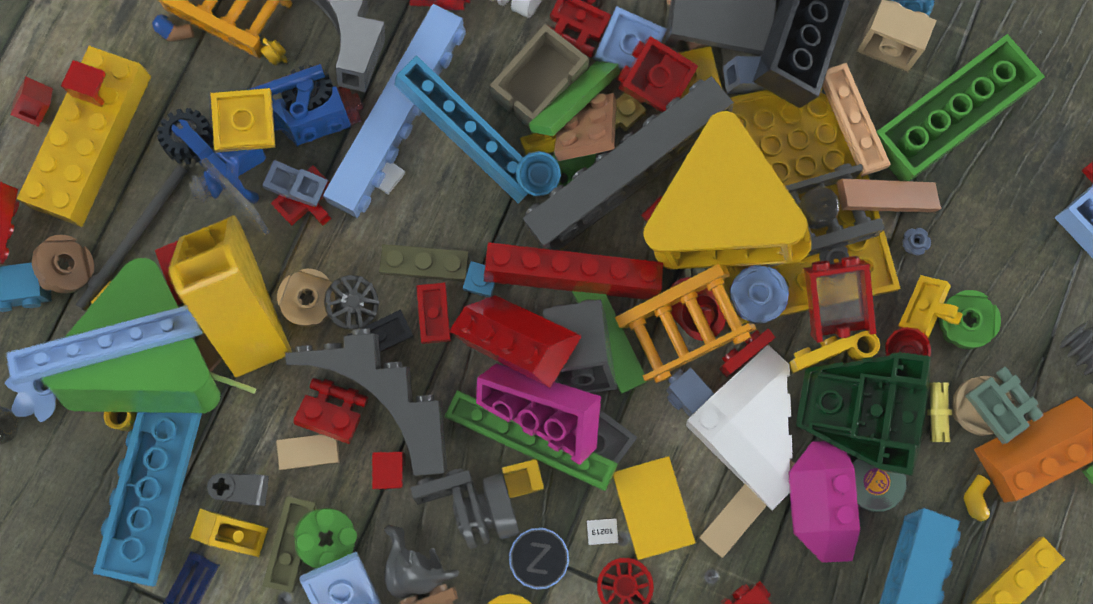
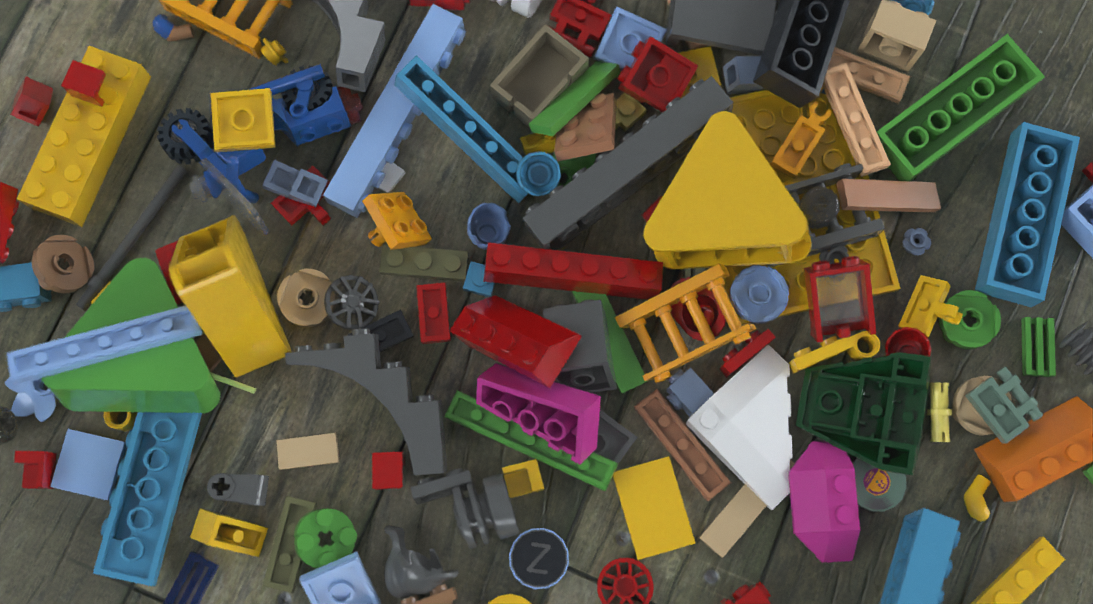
red plate [293,378,369,444] -> none
white sticker [587,519,618,545] -> none
none -> red panel [14,451,57,489]
none -> light blue tile [50,429,127,500]
none -> light orange plate [362,192,432,250]
none -> medium blue hair [467,203,511,250]
none -> nougat tile [634,389,731,501]
none -> light orange plate [770,101,831,179]
none -> light nougat tile [828,47,910,104]
none -> dark azure brick [975,122,1080,307]
none -> bright green tile [1021,317,1056,377]

